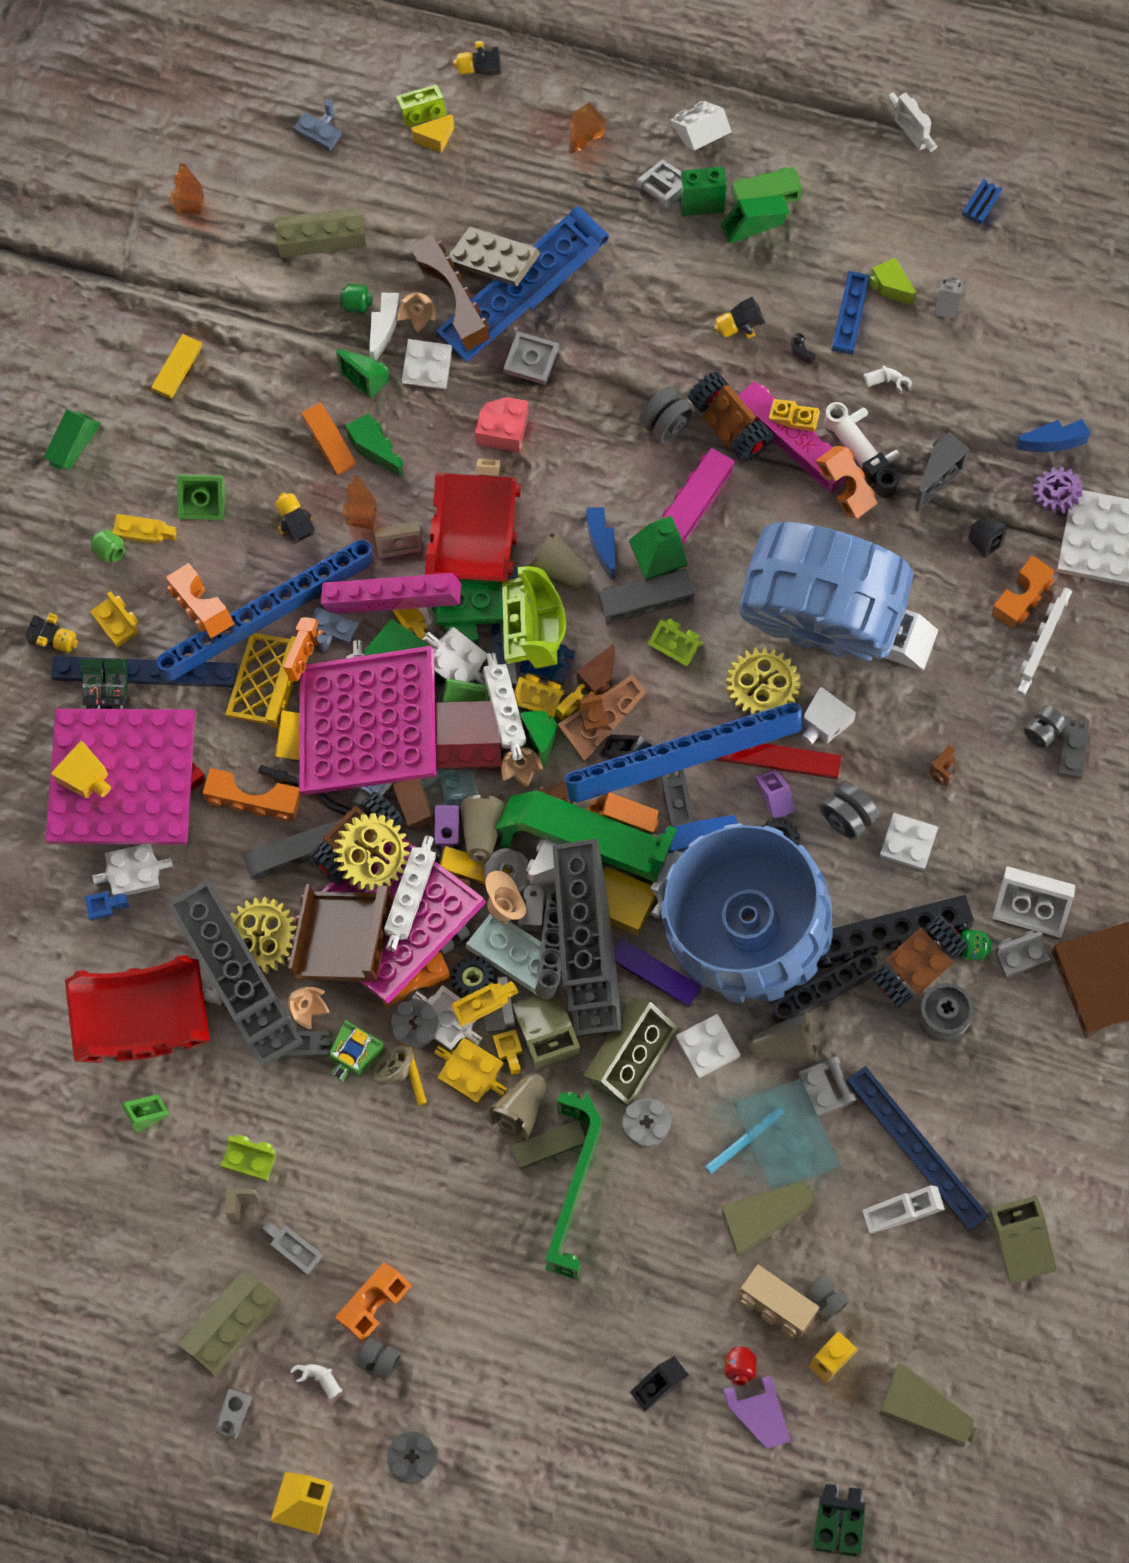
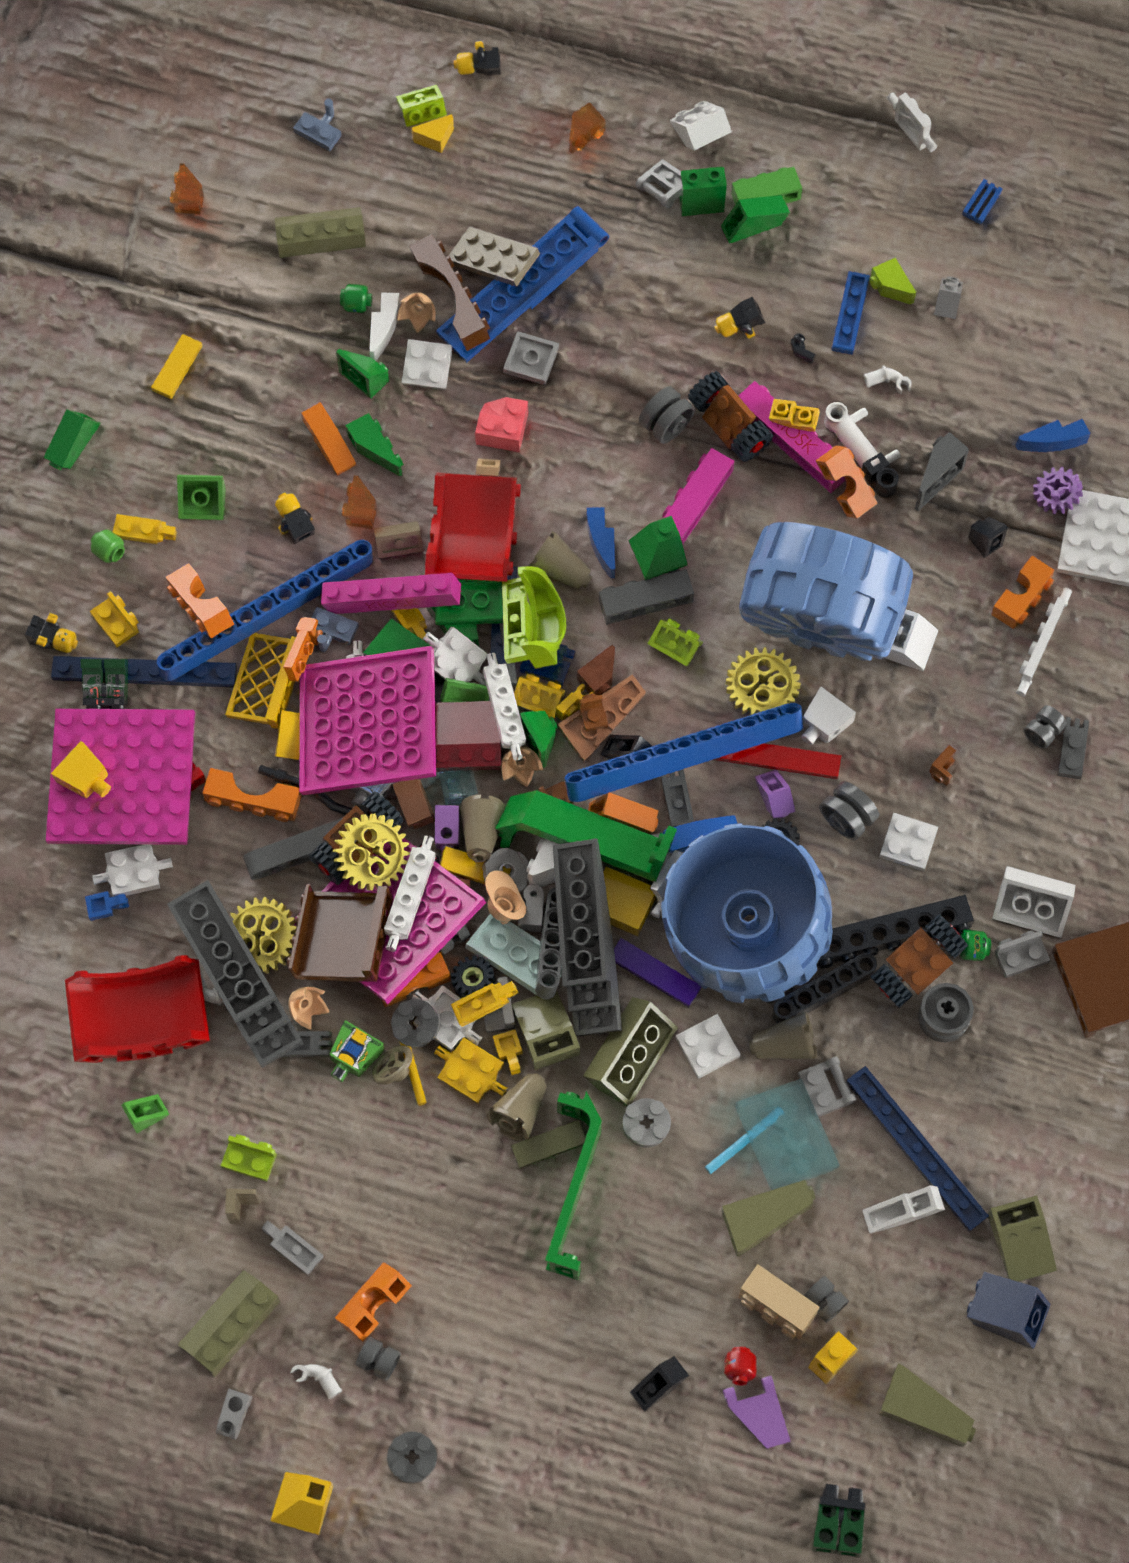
none -> dark blue slope [967,1272,1051,1349]

